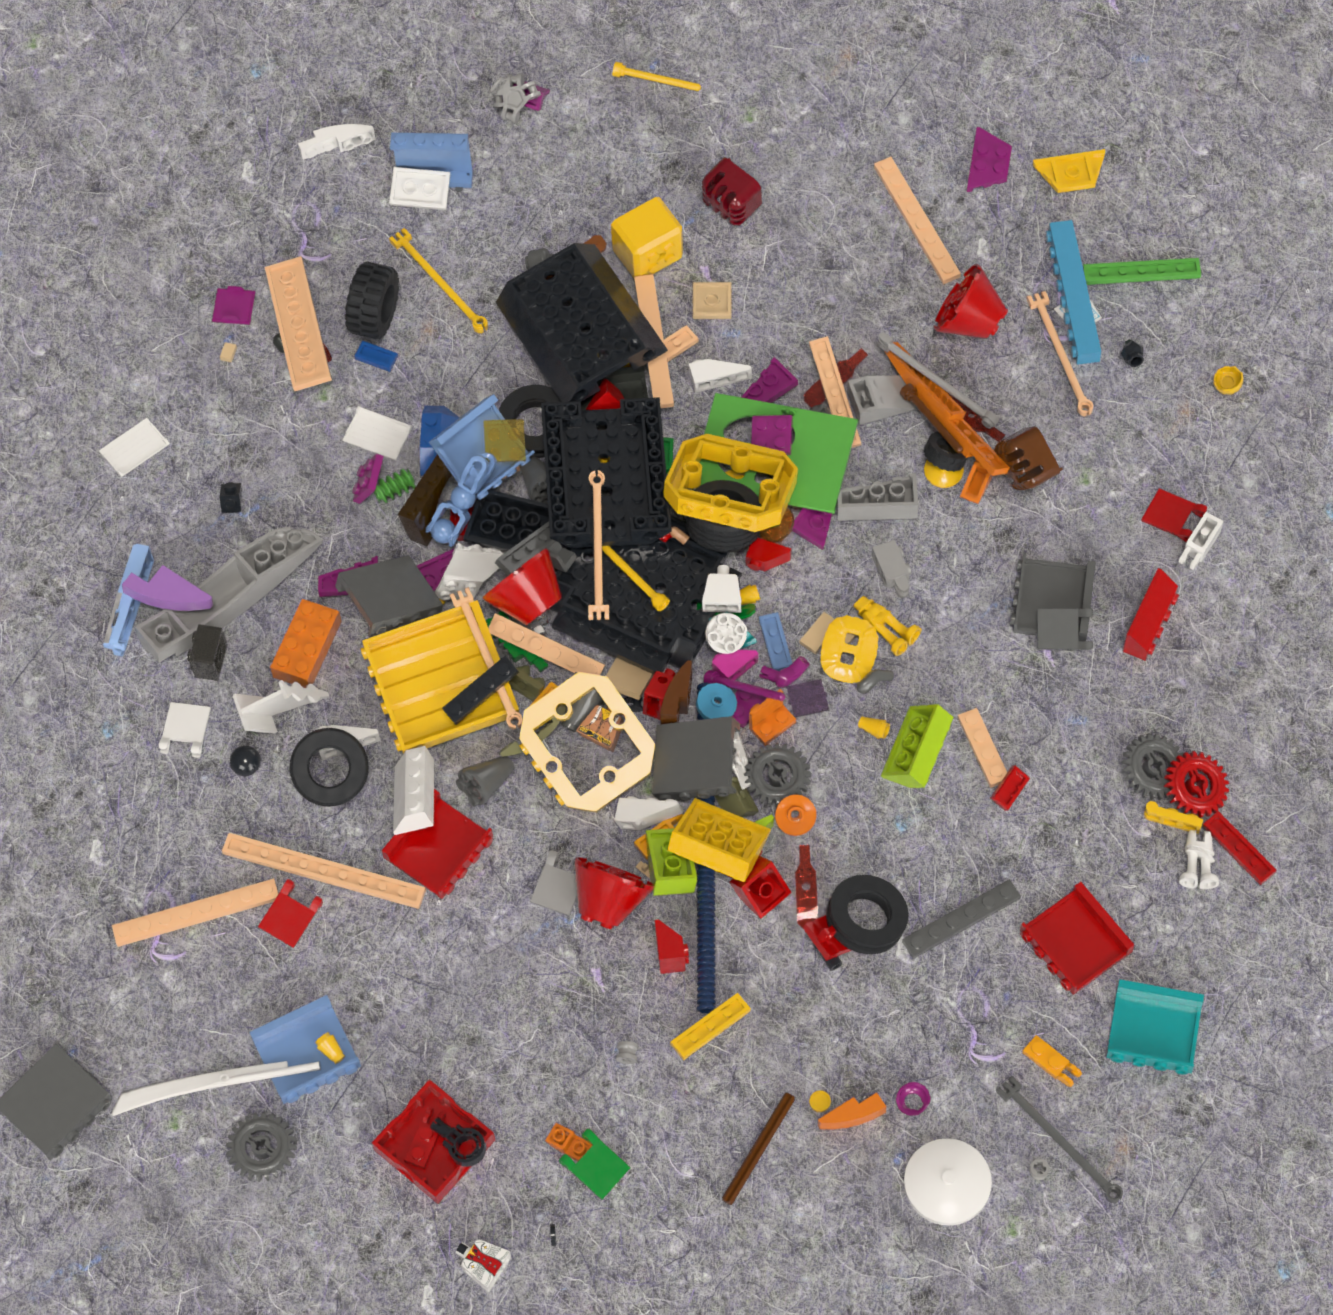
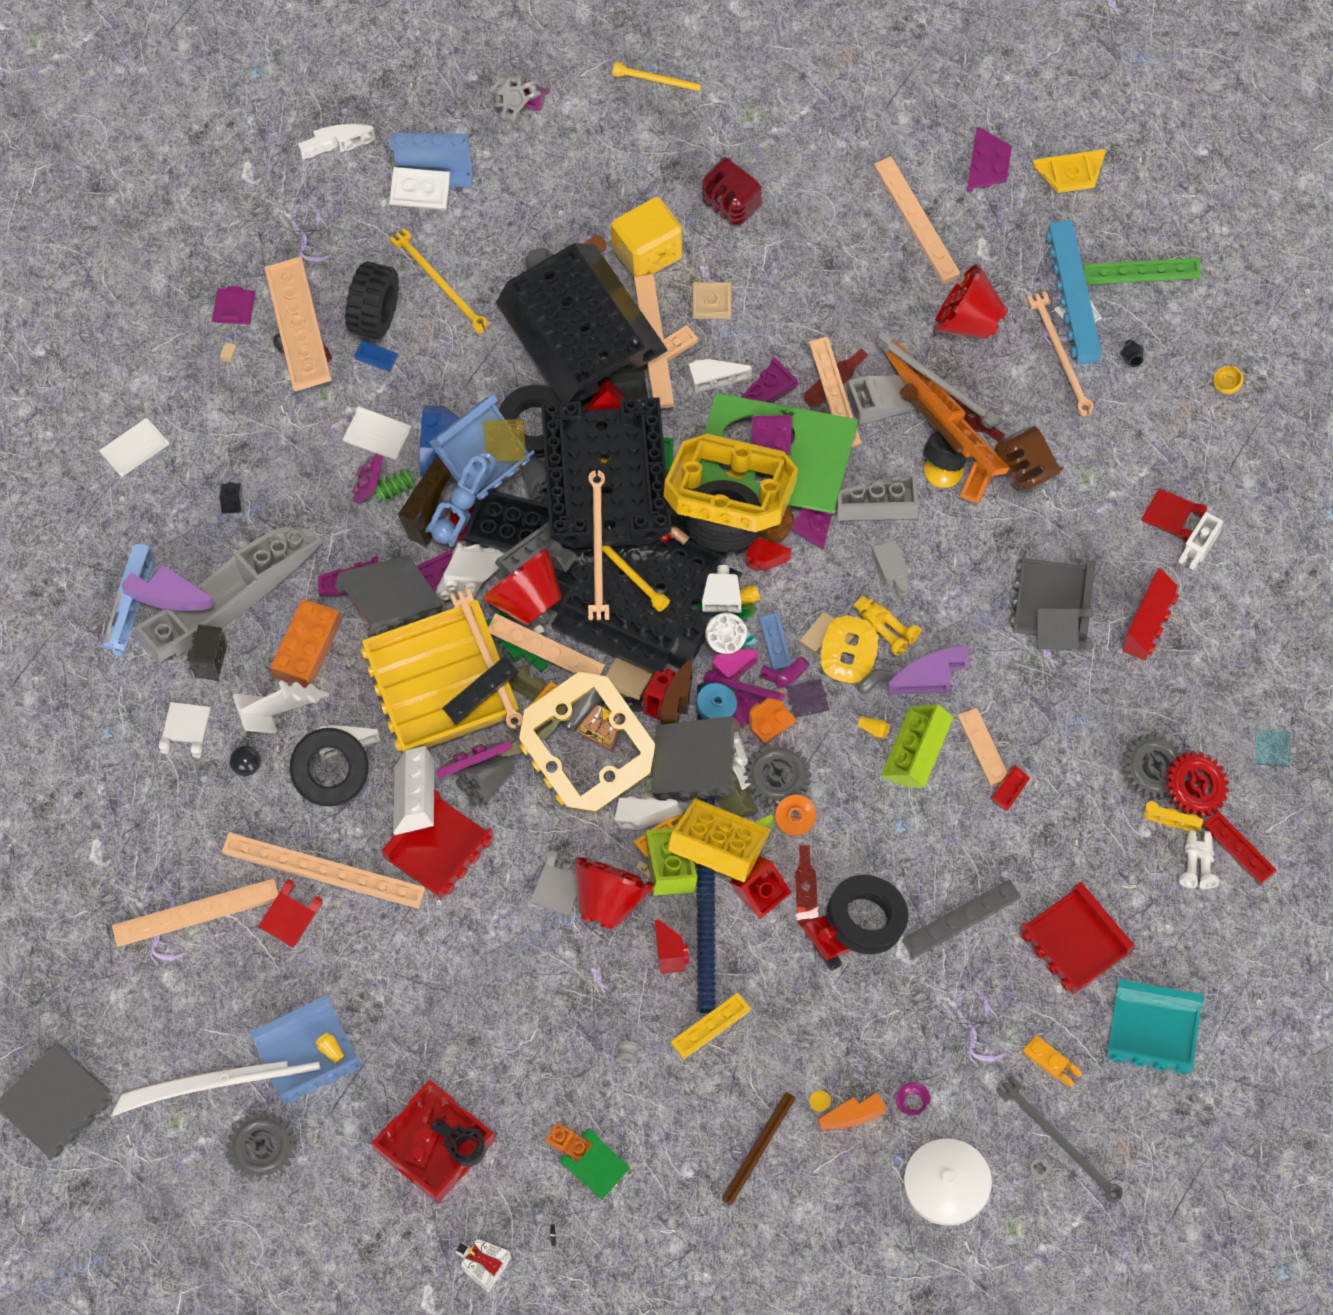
none -> magenta wing [436,741,512,779]
none -> medium lavender slope [888,646,969,695]
none -> clear light blue piece [1255,729,1290,768]

